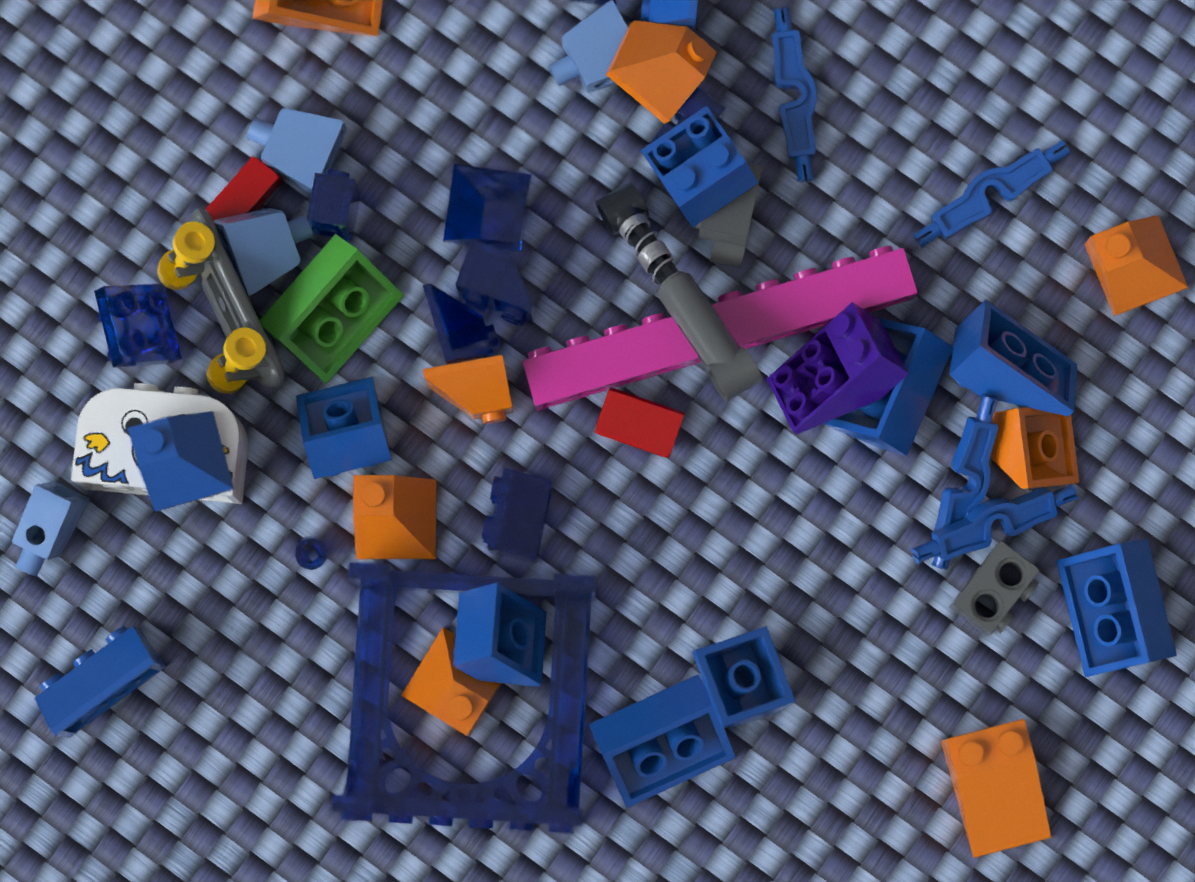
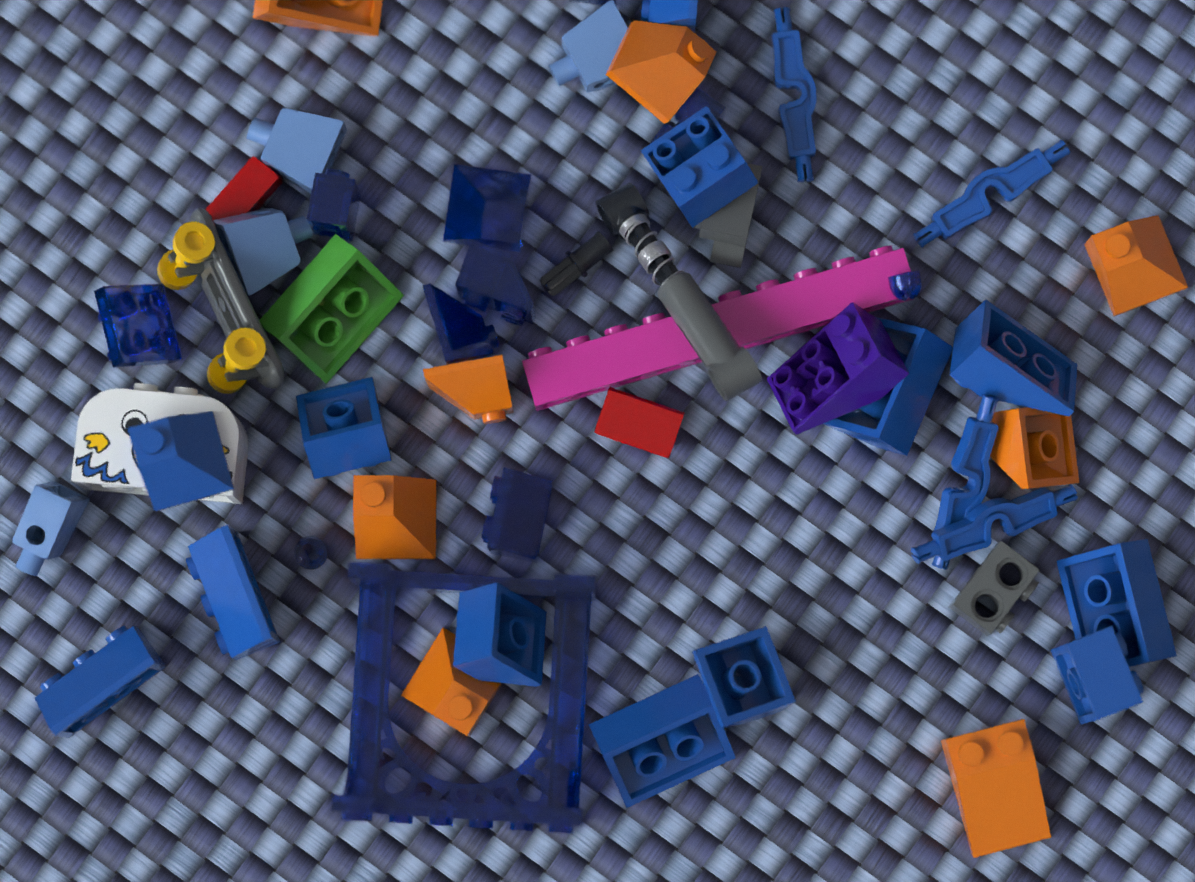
none -> blue slope [186,524,280,660]
none -> black axle [539,231,614,297]
none -> clear blue hinge [888,270,922,301]
none -> blue slope [1051,626,1143,725]

